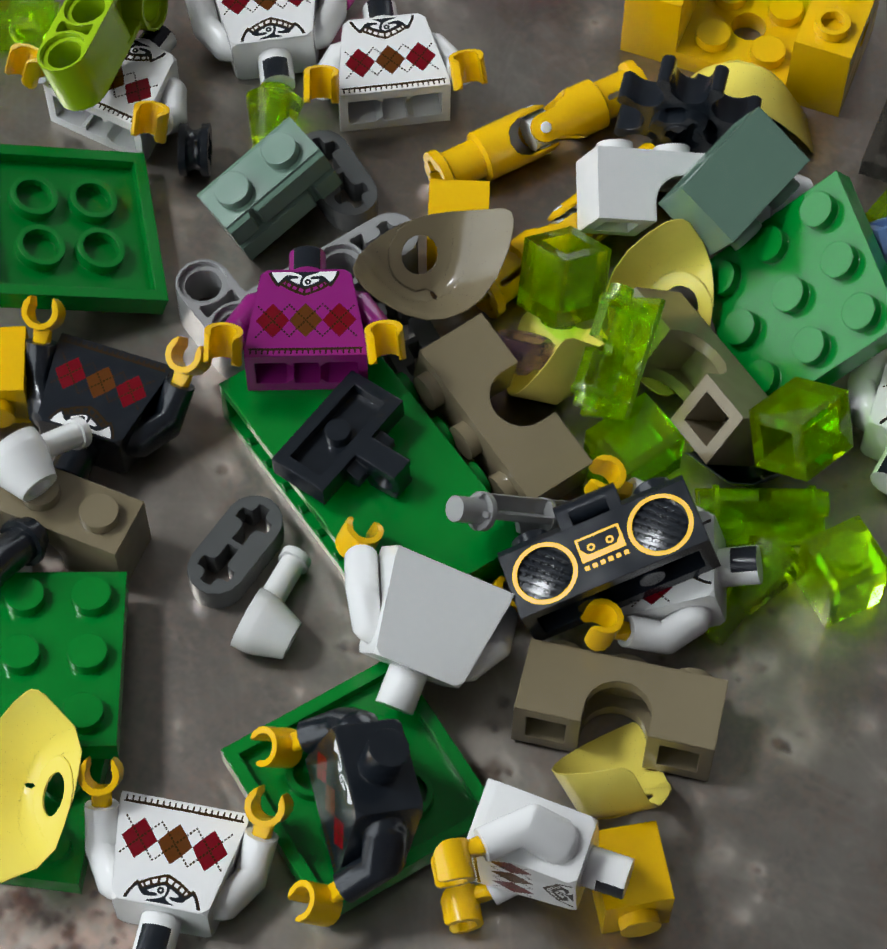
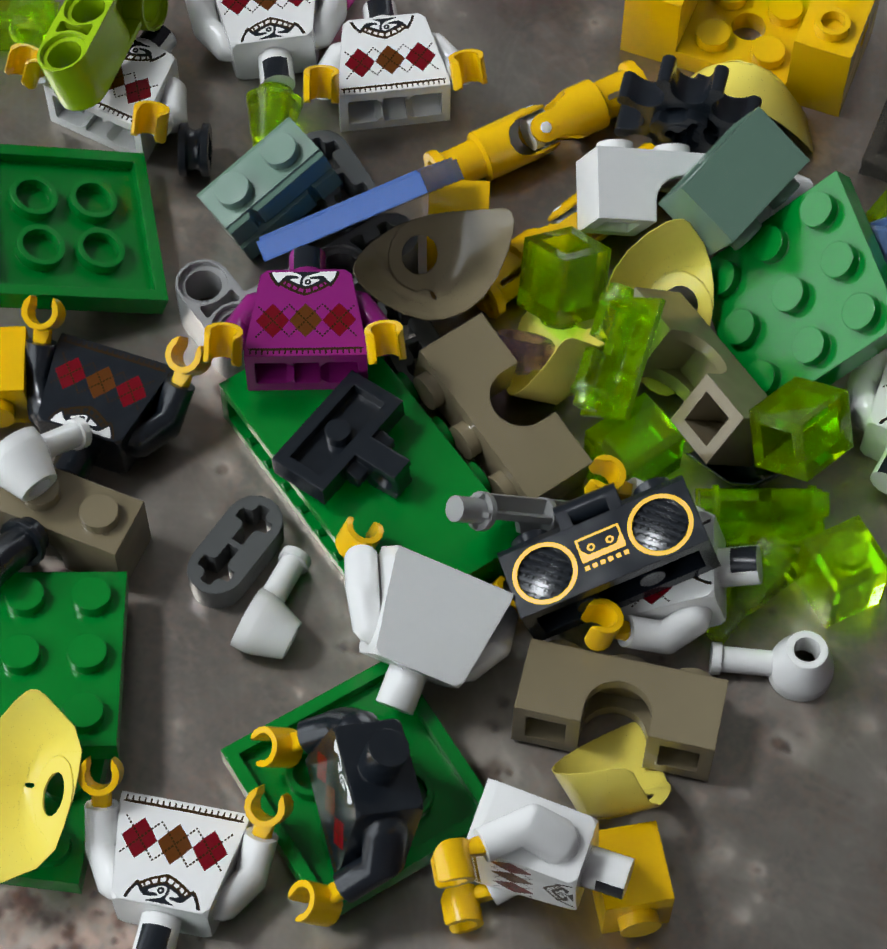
none -> tile [256,157,464,262]
none -> white bar [709,630,834,702]

